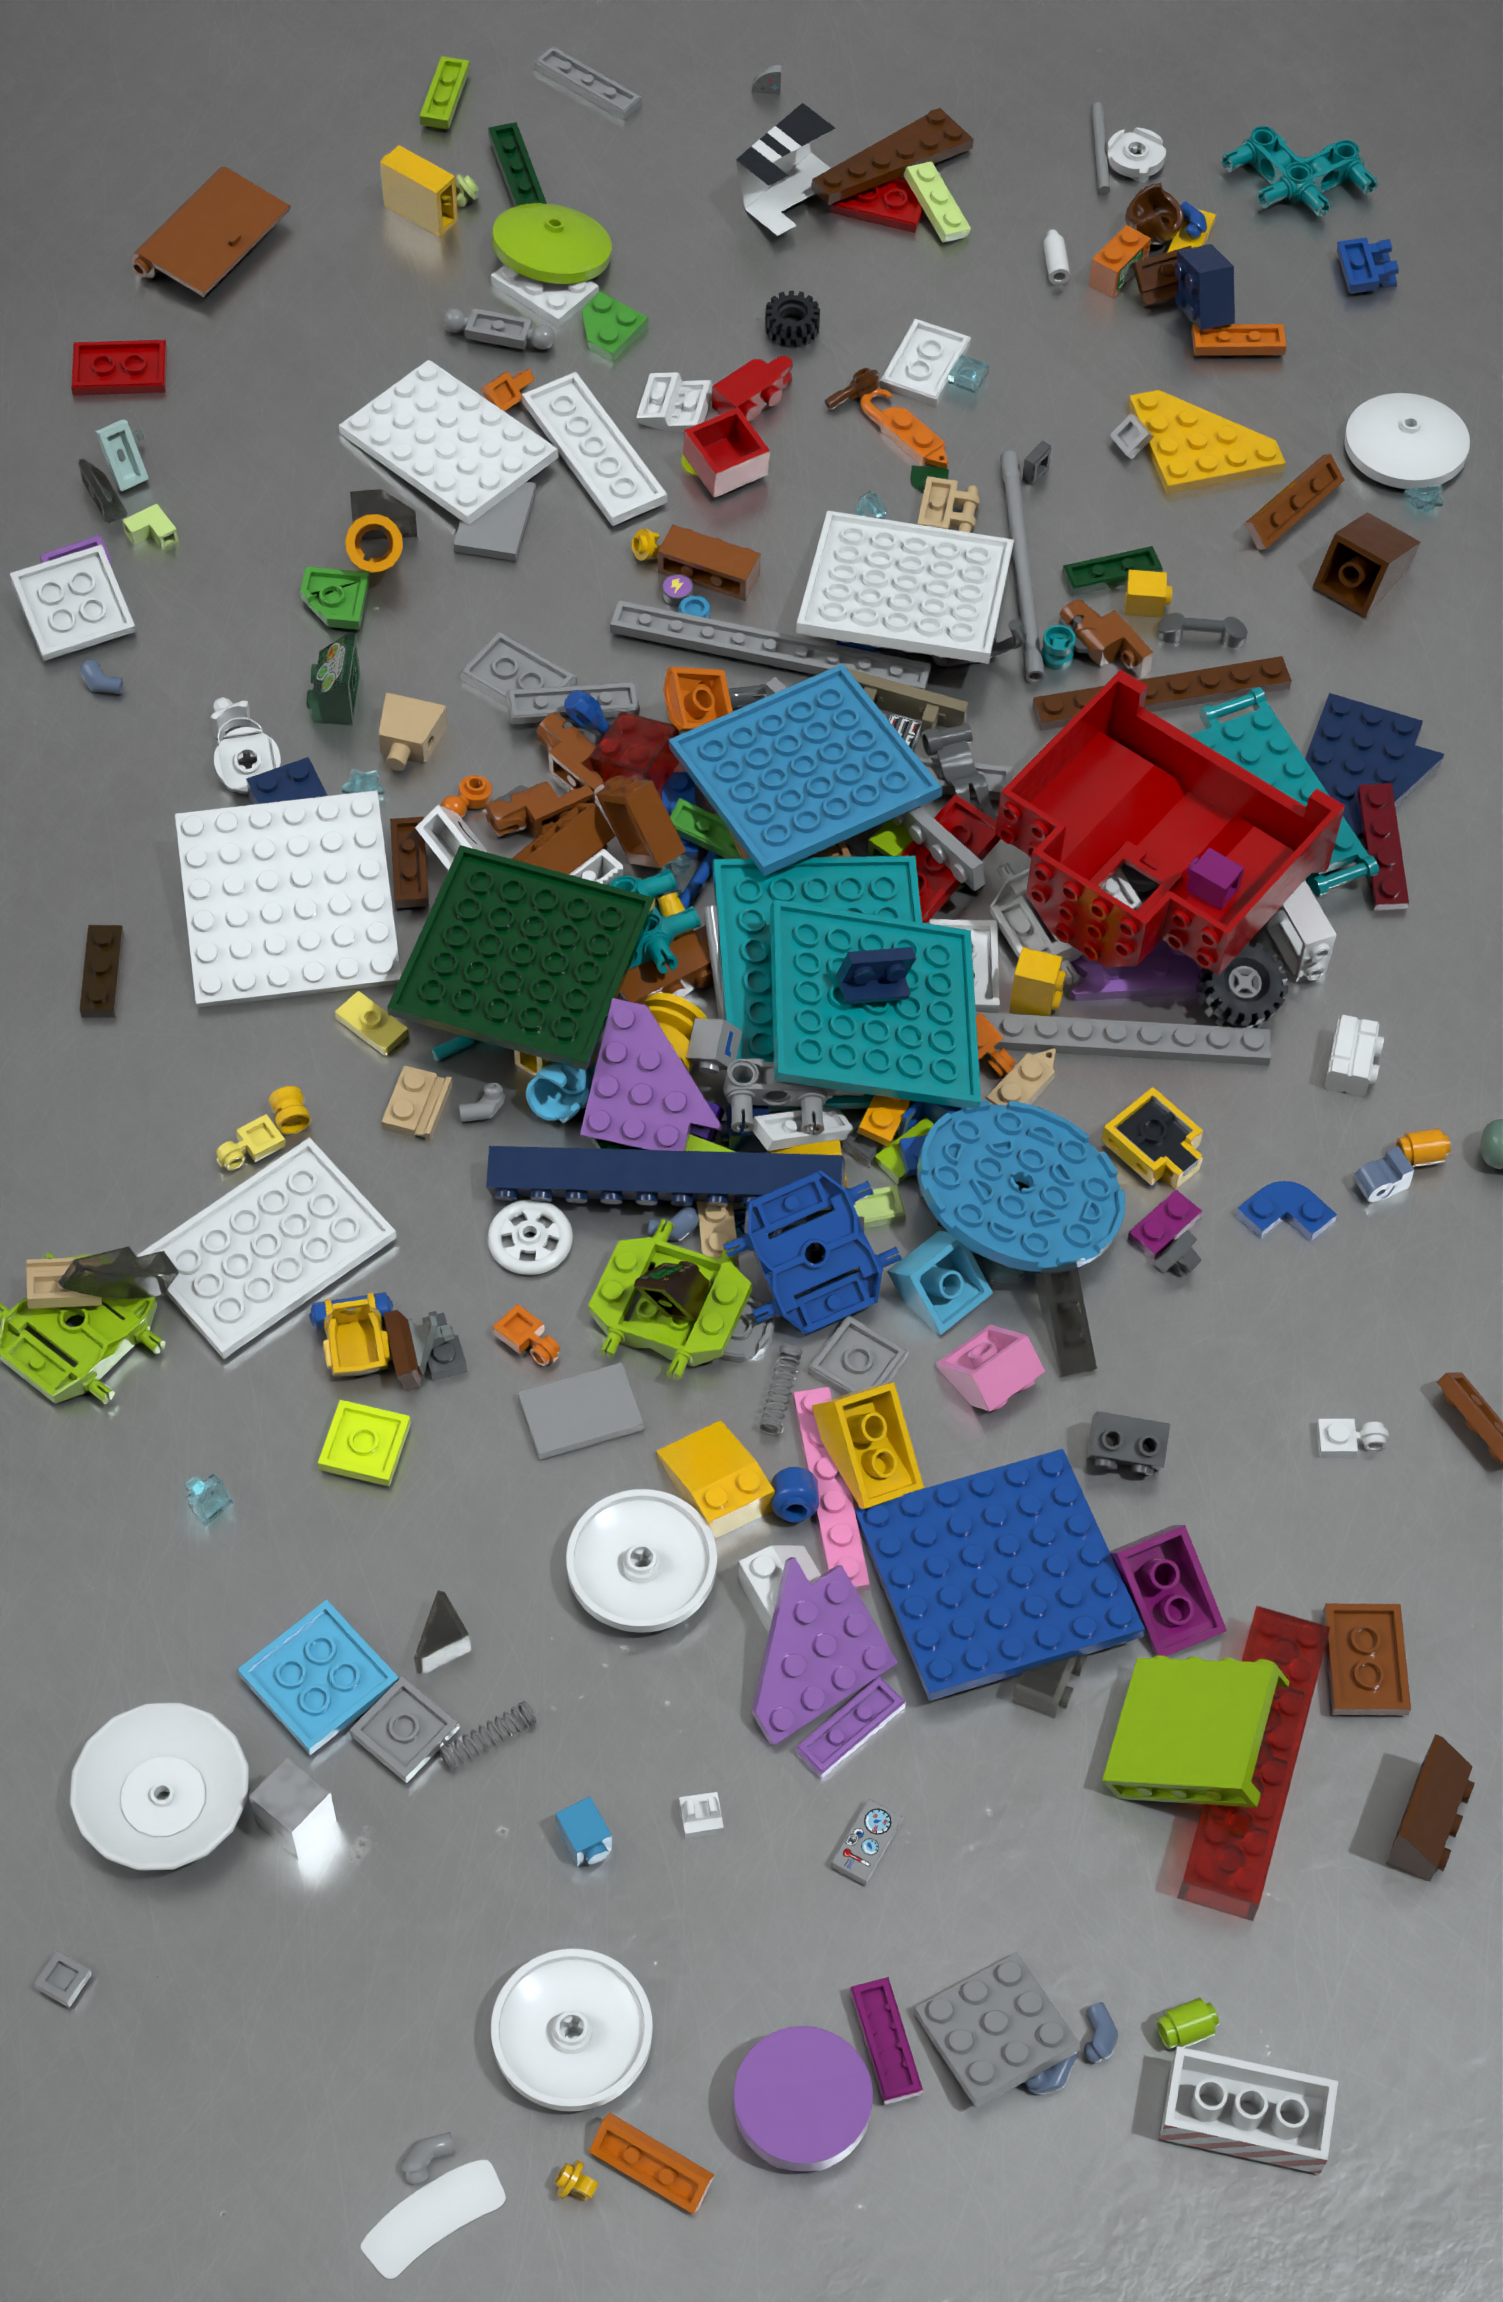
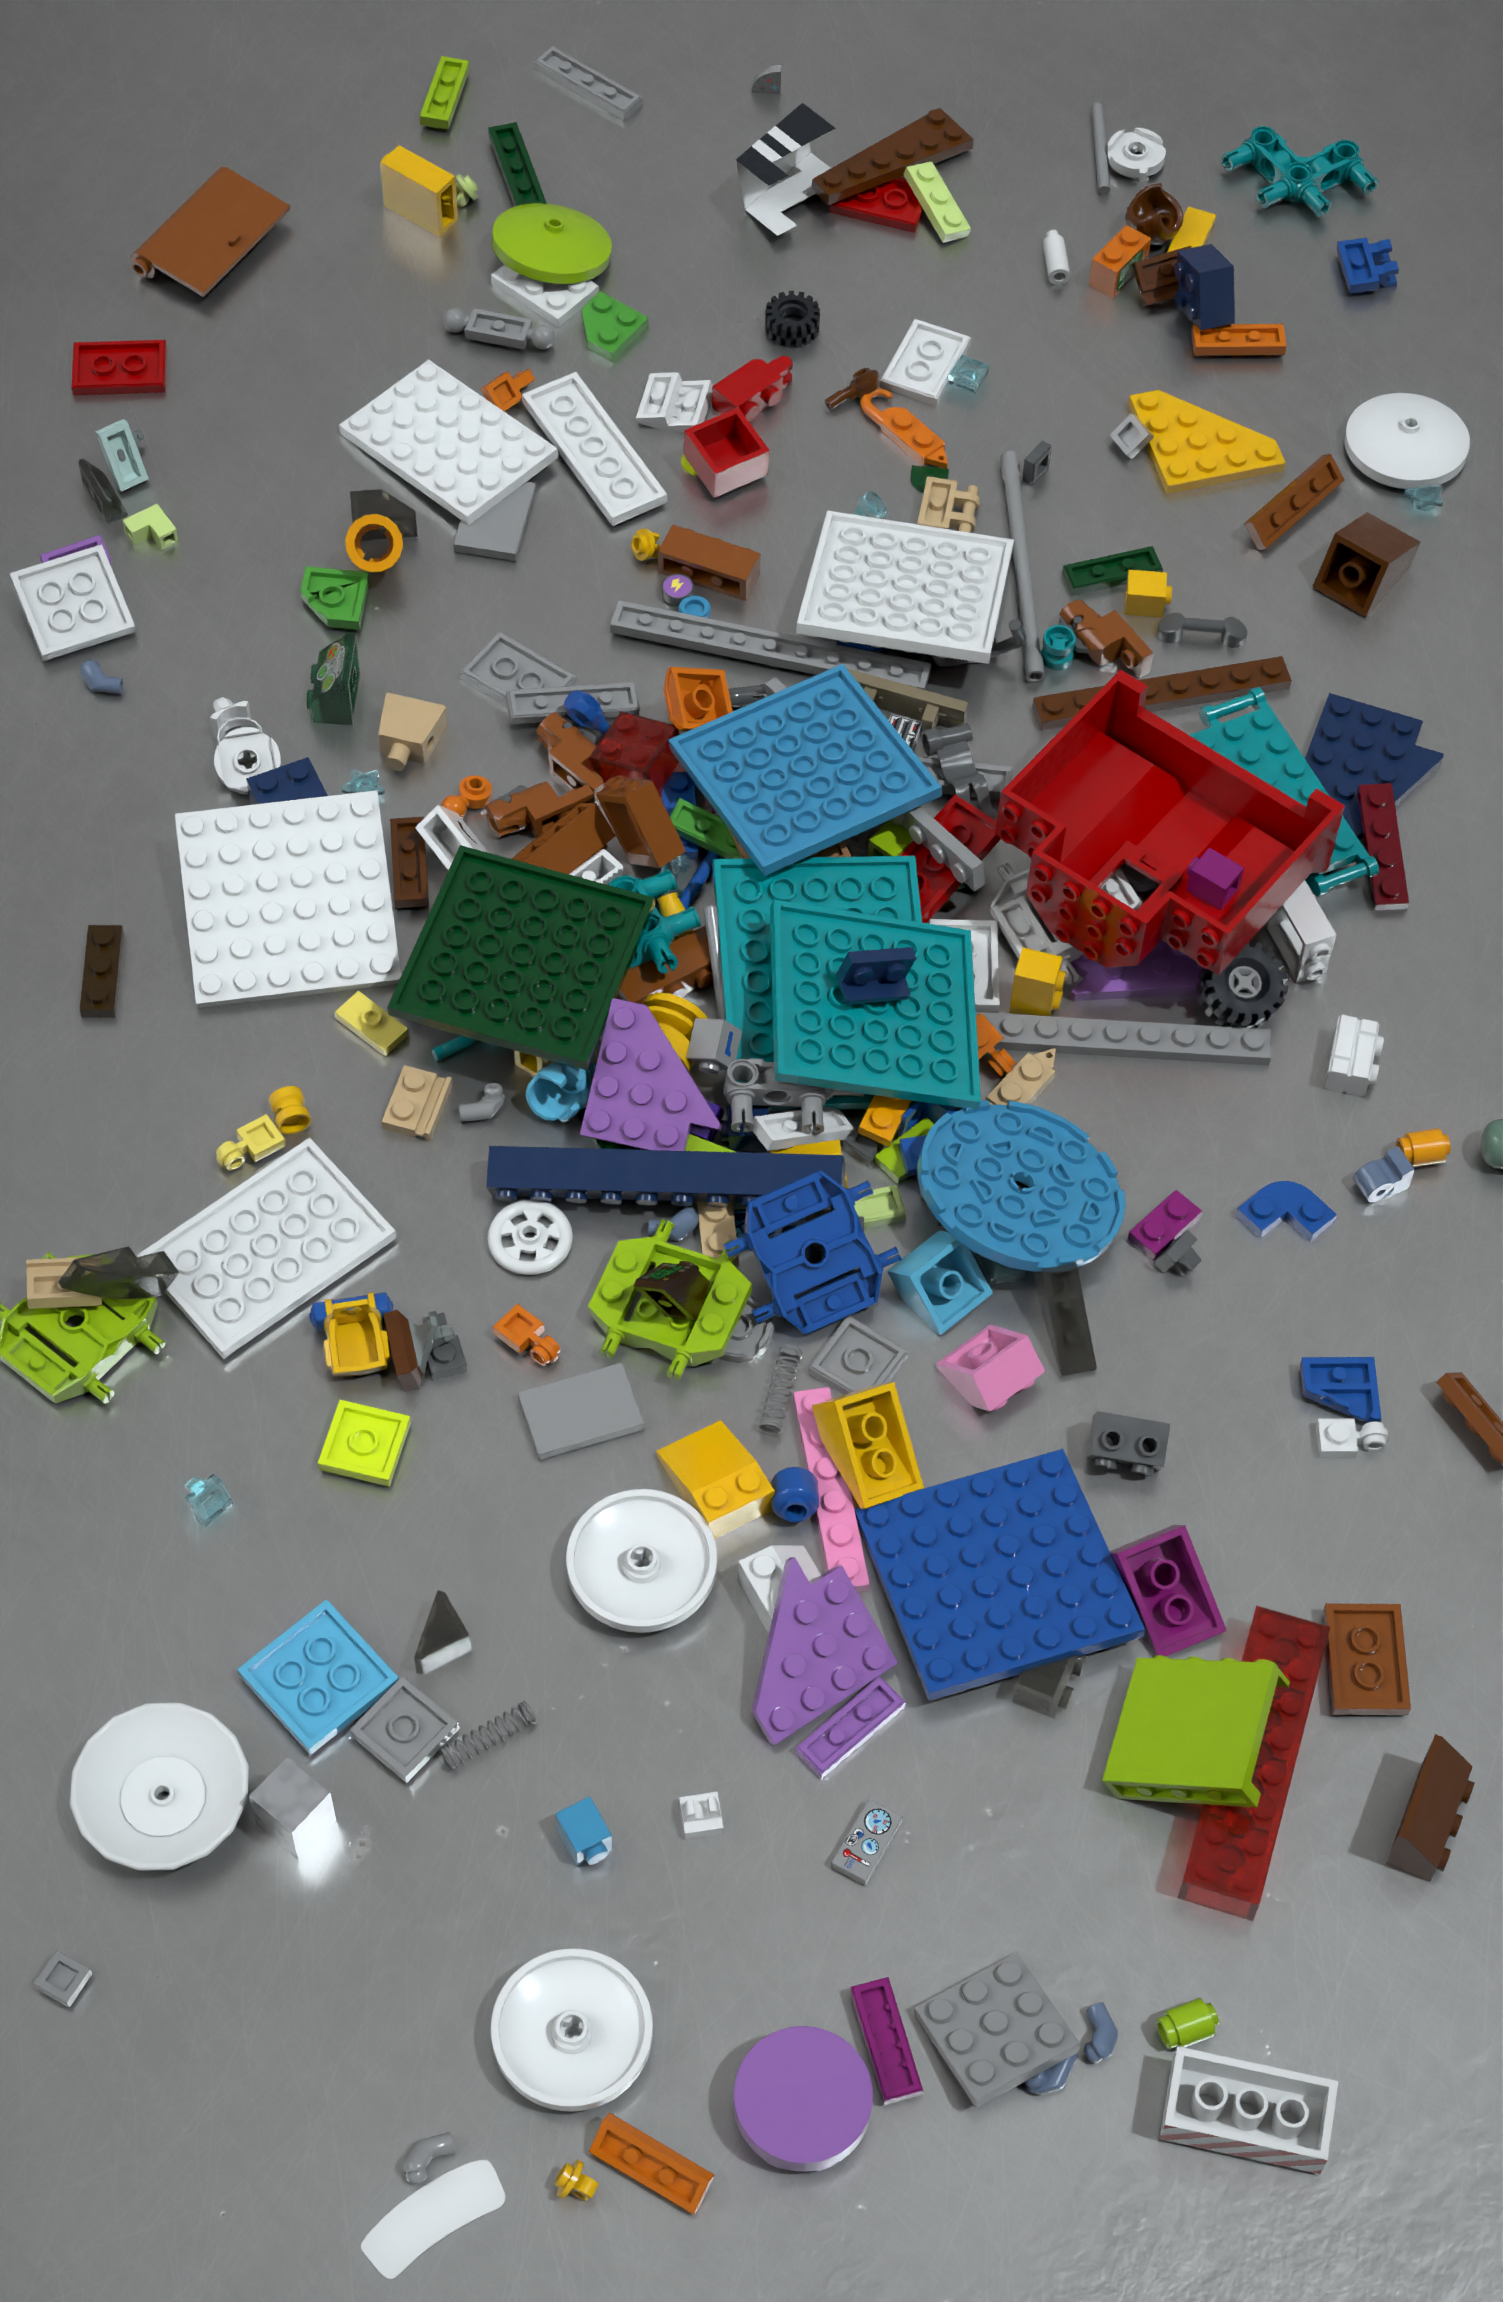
piece [1101,1087,1203,1190] -> none
blue arm [1180,201,1207,239] -> none
none -> blue wing [1300,1357,1382,1423]

